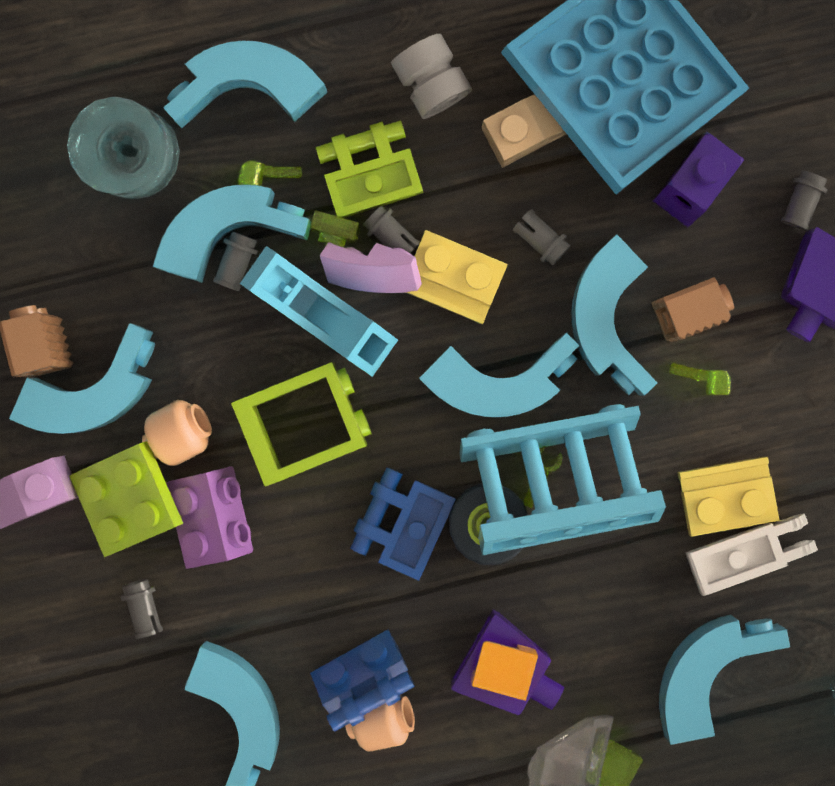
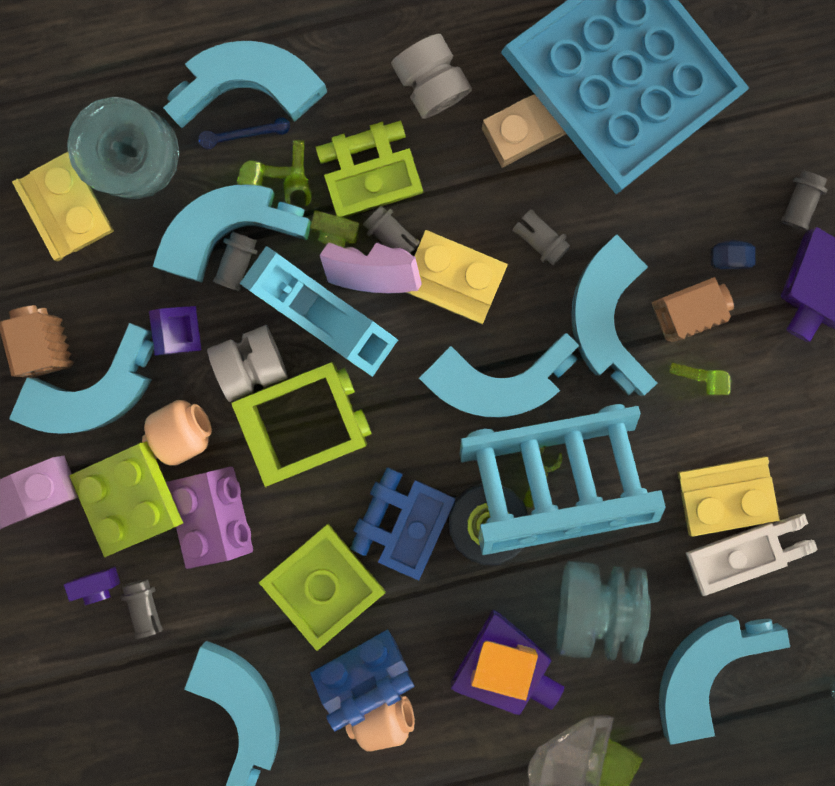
dark purple torso [652,132,744,228] -> none
none -> light yellow plate [12,151,114,262]
none -> dark purple plate [64,567,120,605]
none -> dark purple plate [149,306,201,356]
none -> clear blue hinge [198,117,290,149]
none -> light grey wheel [207,325,288,402]
none -> lime plate [259,524,386,651]
none -> clear neon green hand [283,140,312,206]
none -> clear light blue wheel [557,560,651,664]
none -> dark blue tile [711,240,755,269]

